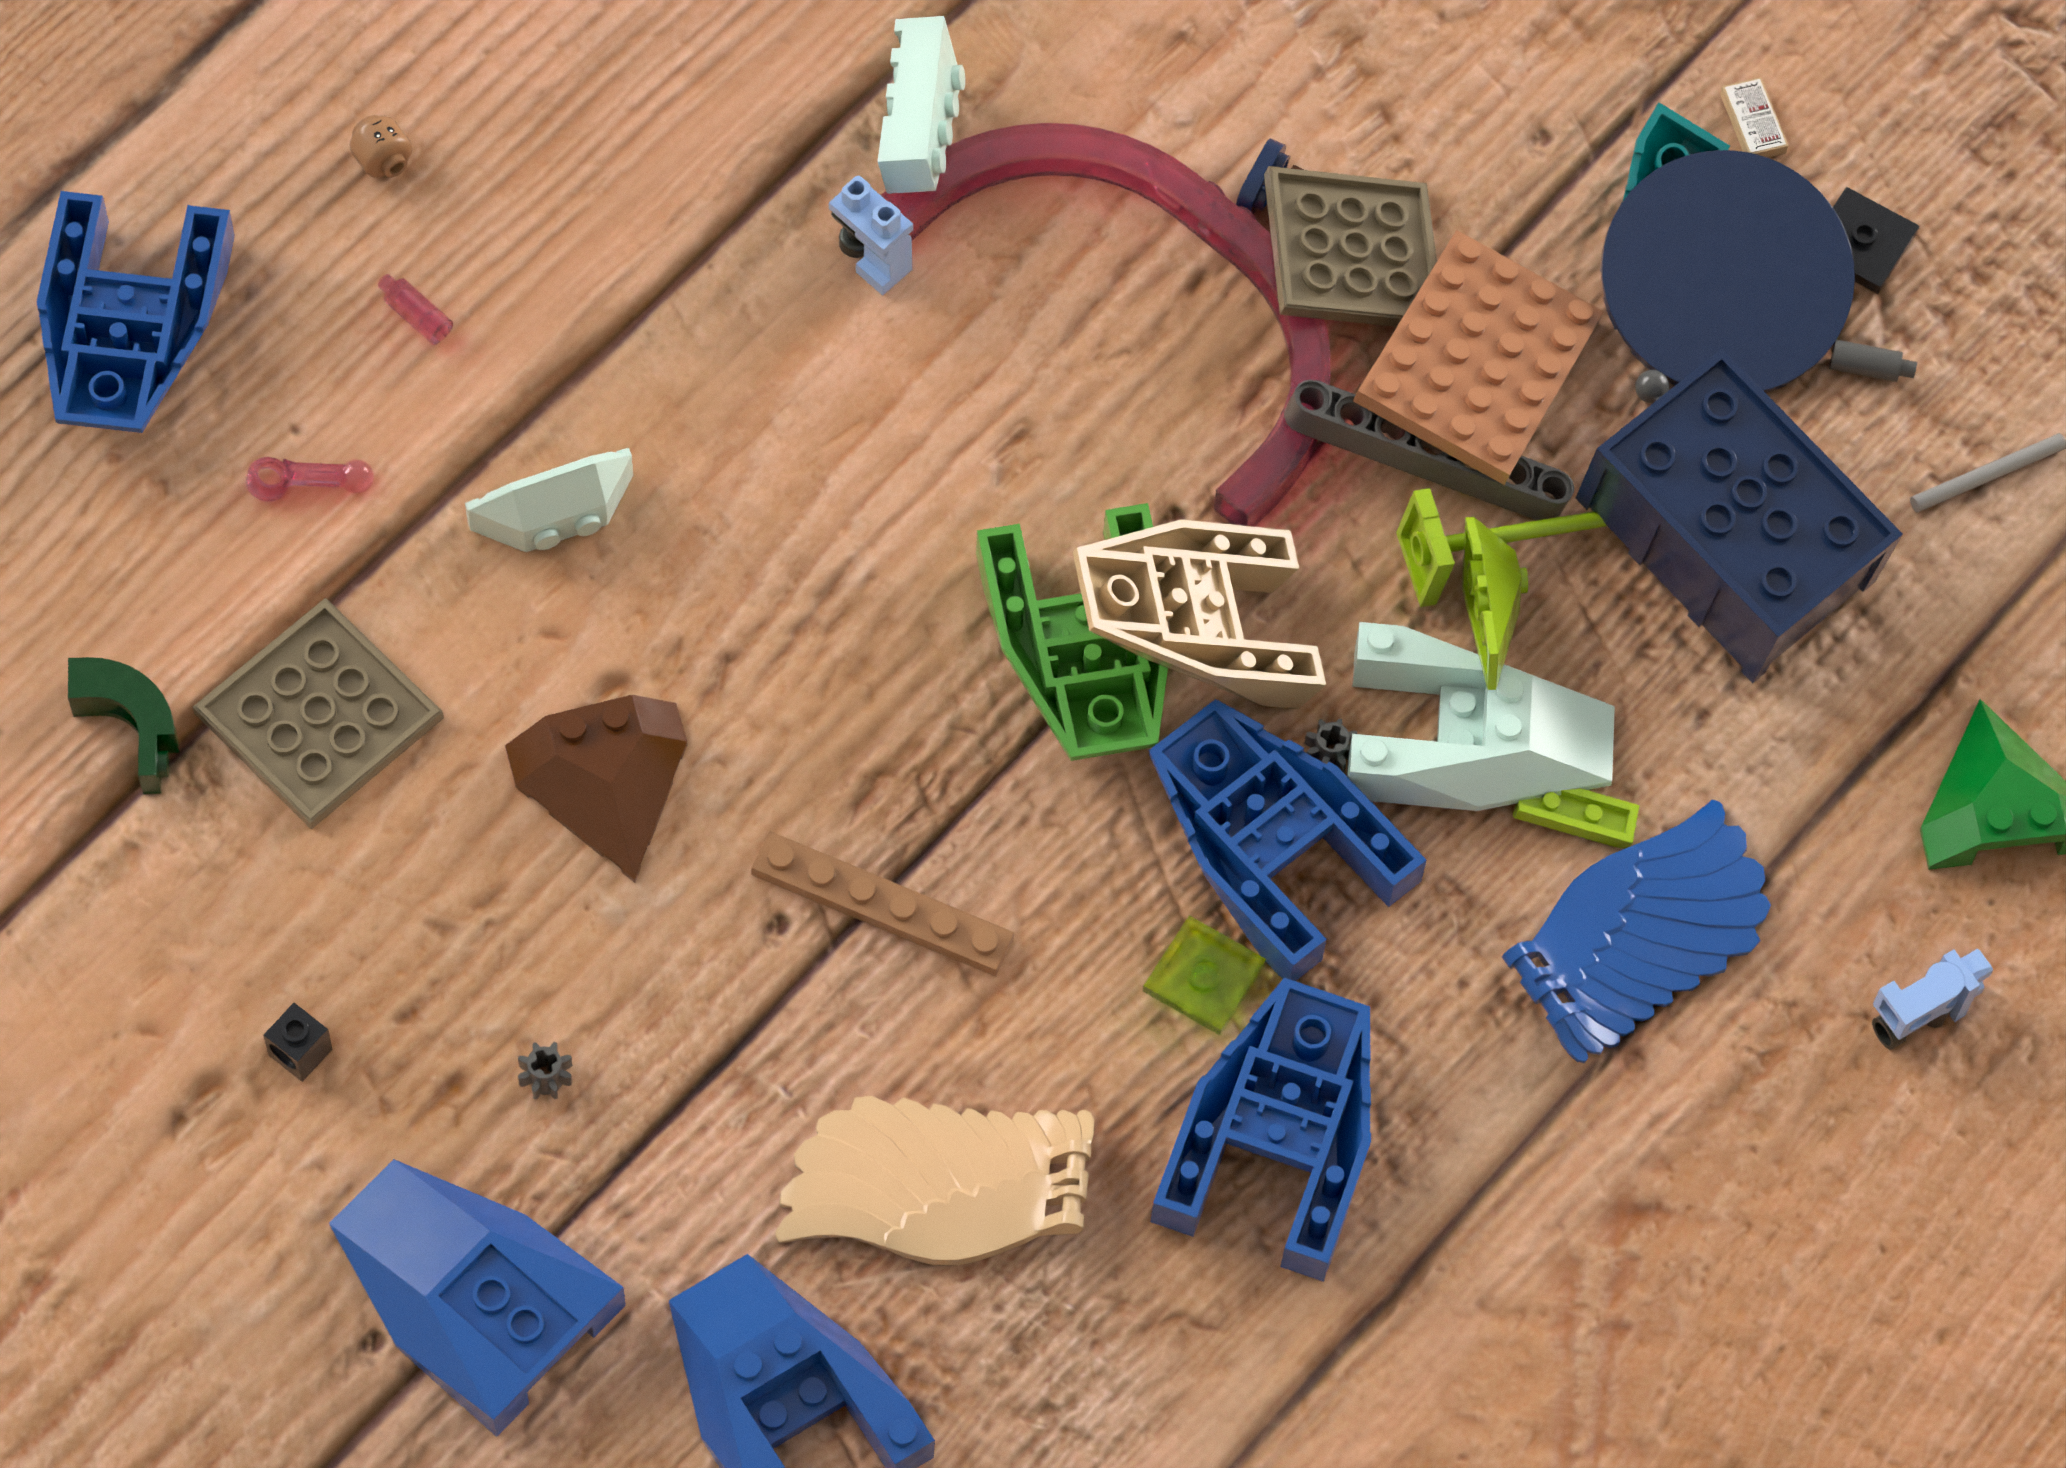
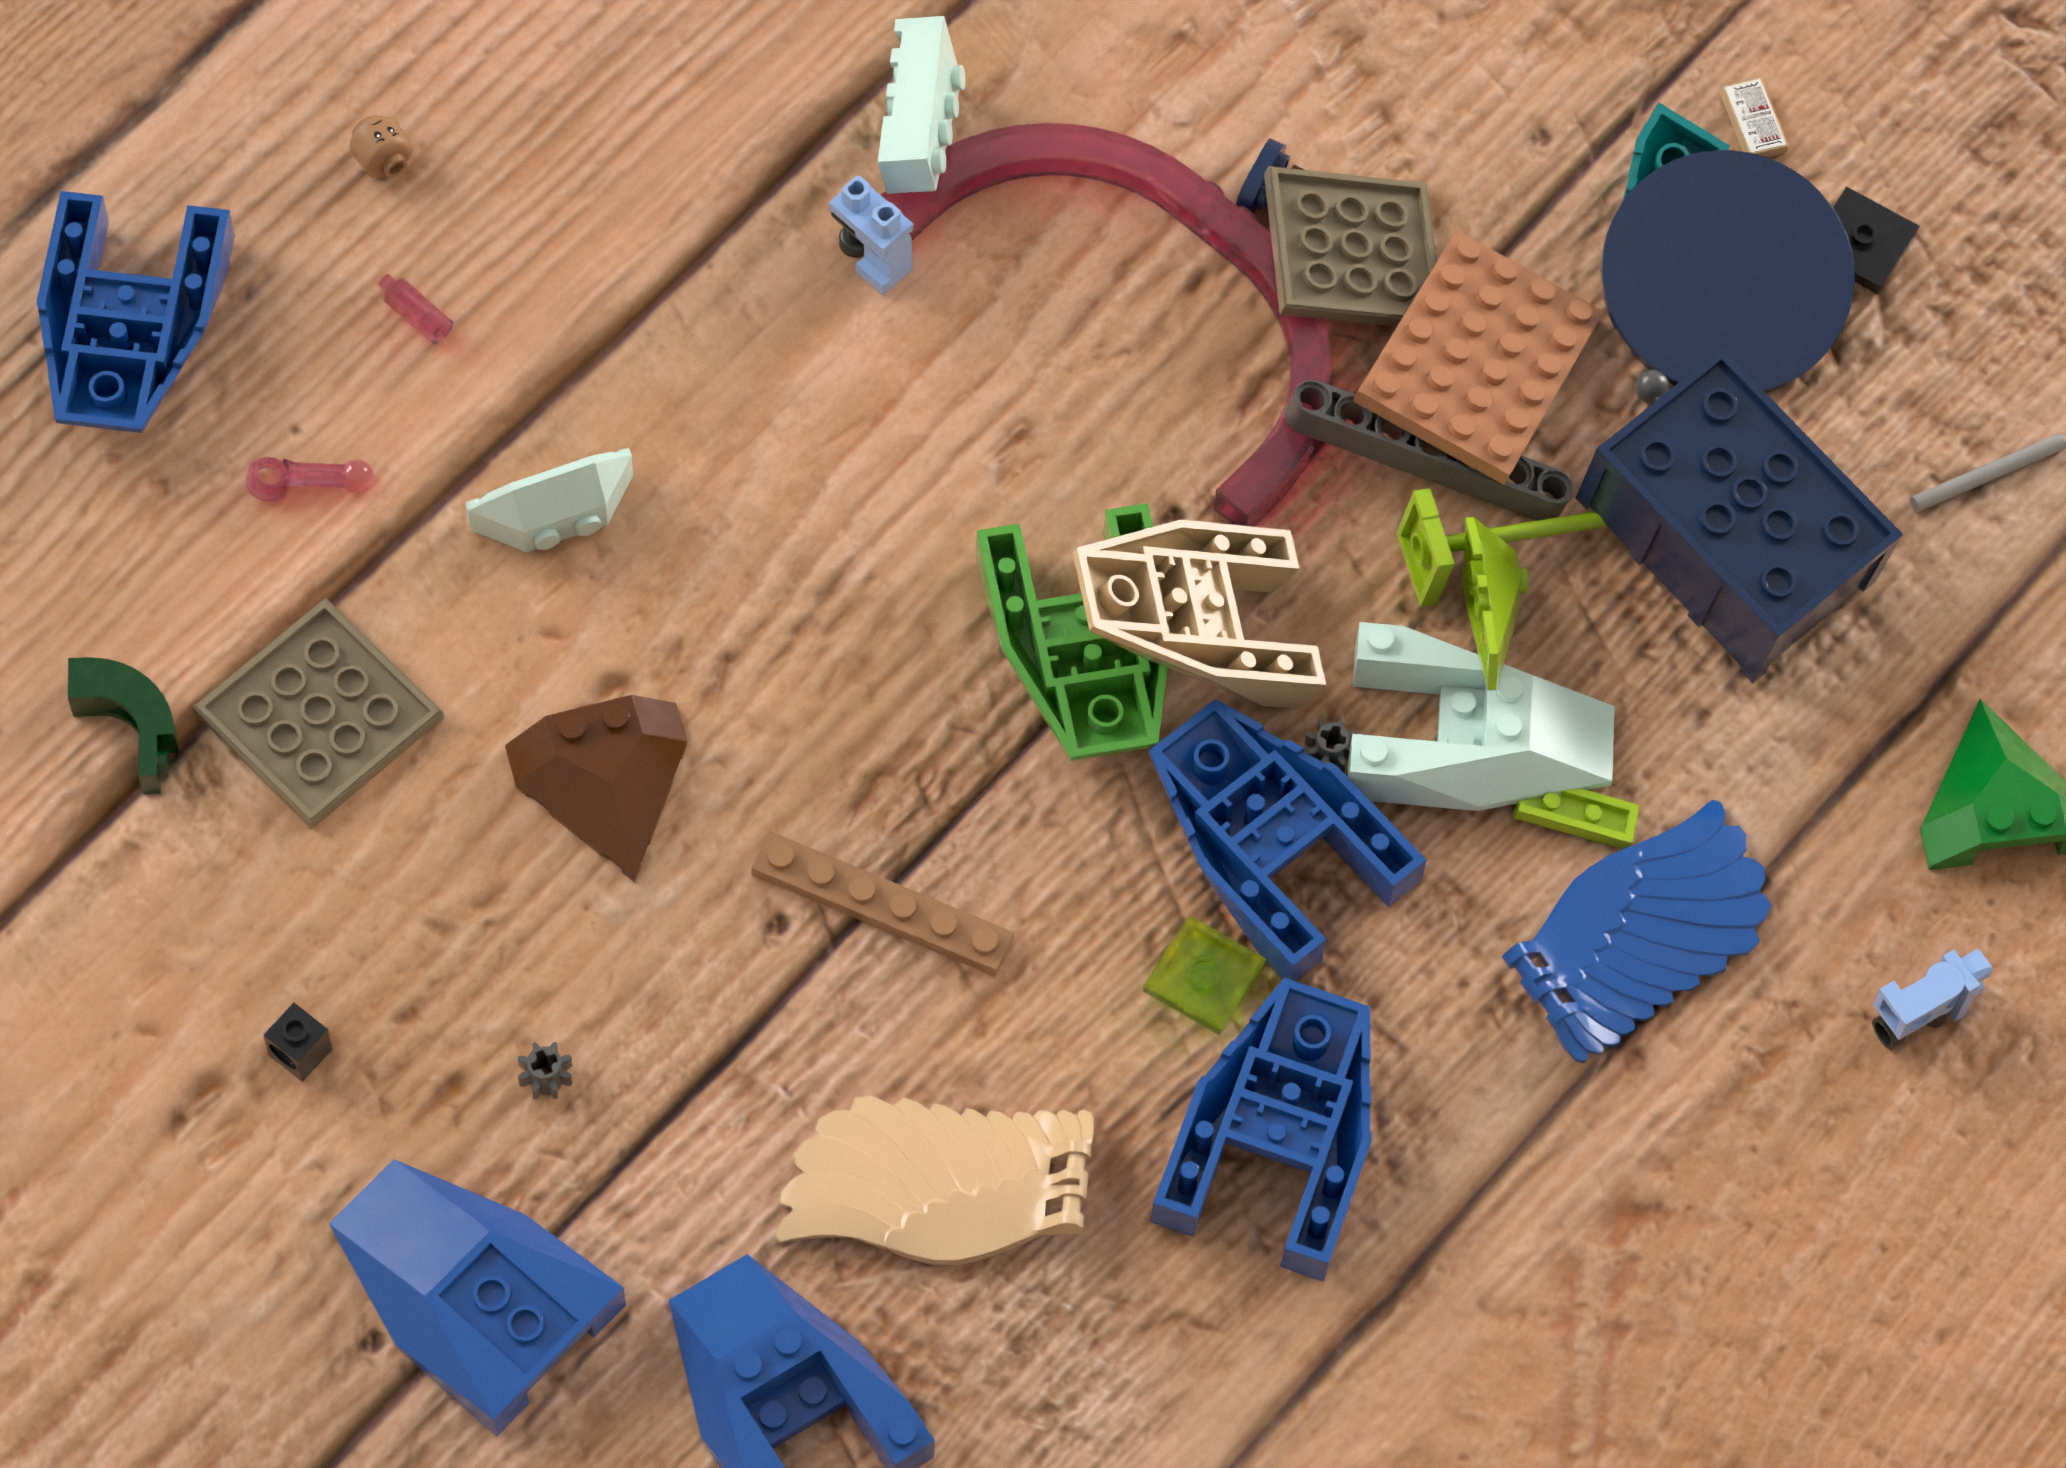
dark grey cylinder [1829,339,1917,382] -> none

